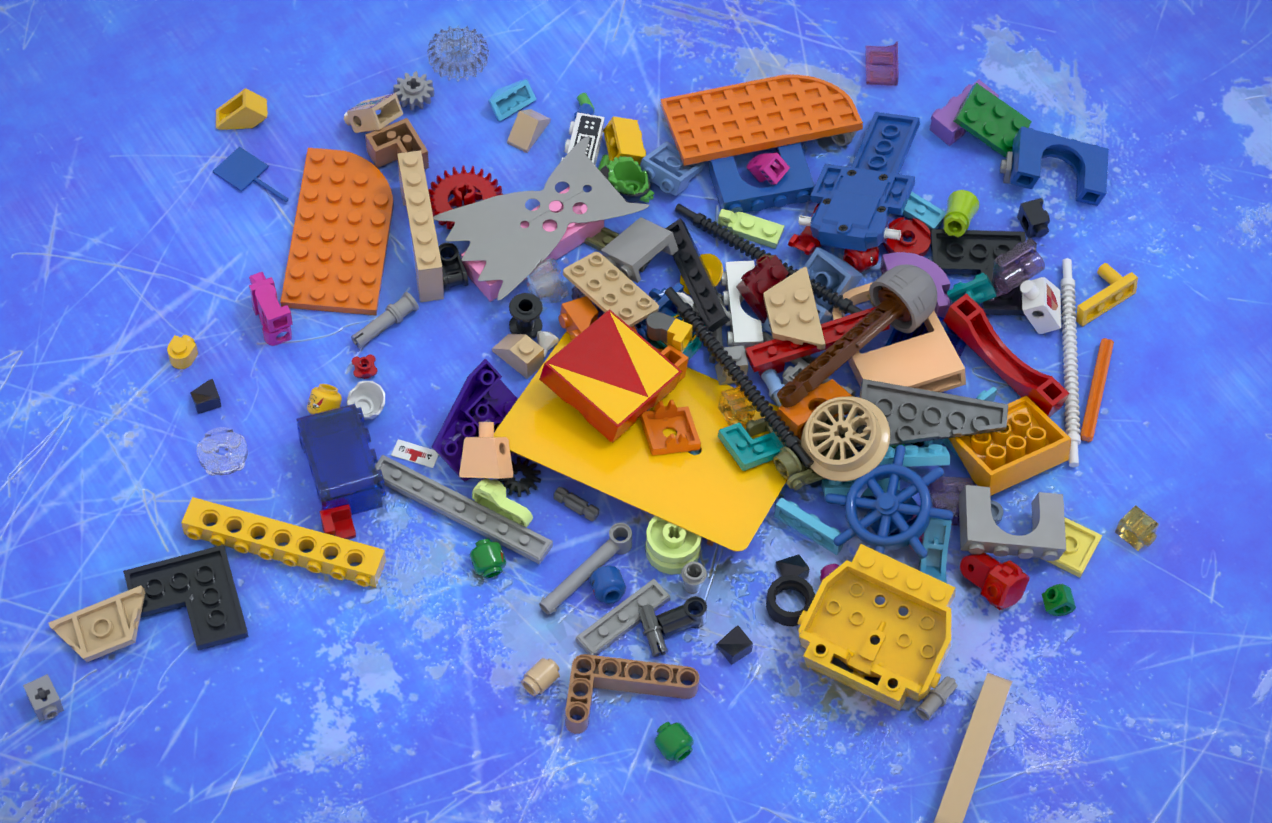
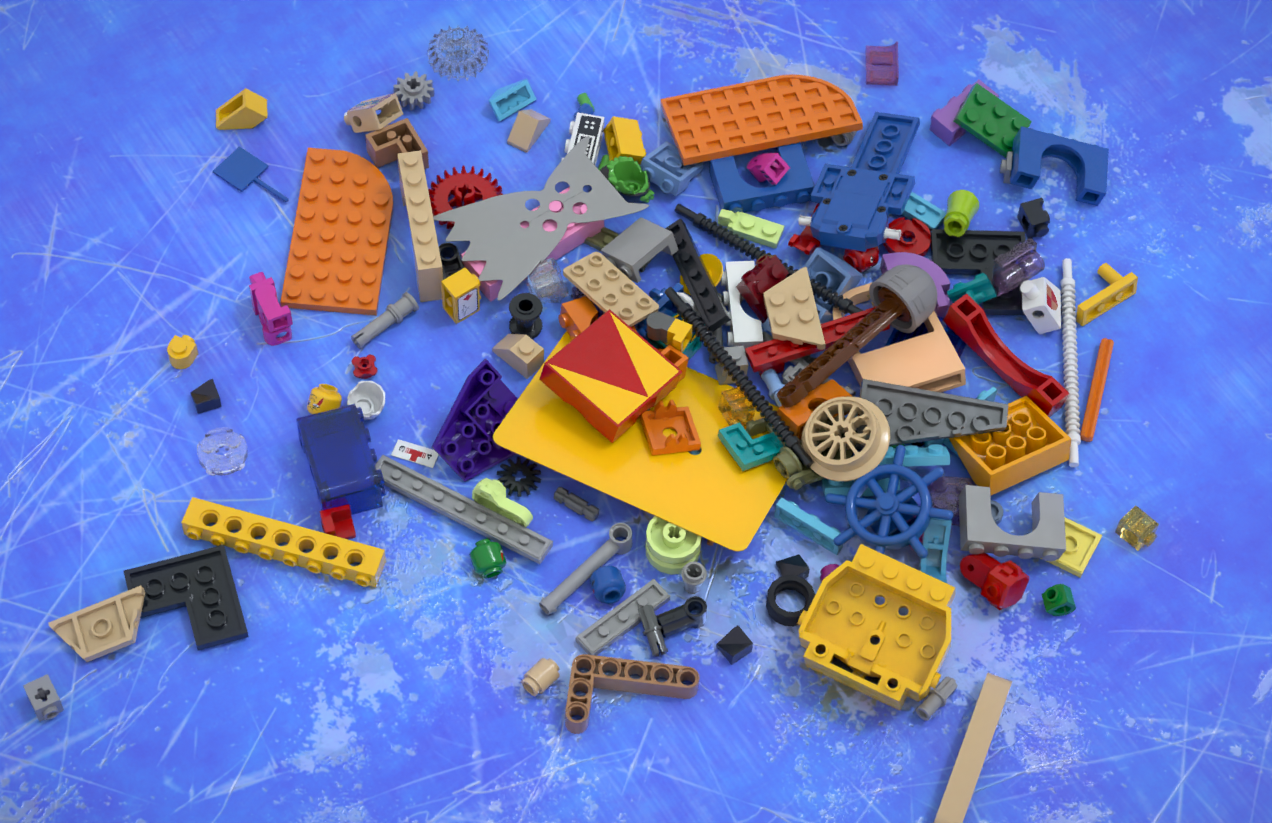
light nougat torso [459,422,513,479] -> none
white rock [537,331,559,358] -> none
green head [654,722,694,762] -> none
none -> yellow brick [441,267,481,324]

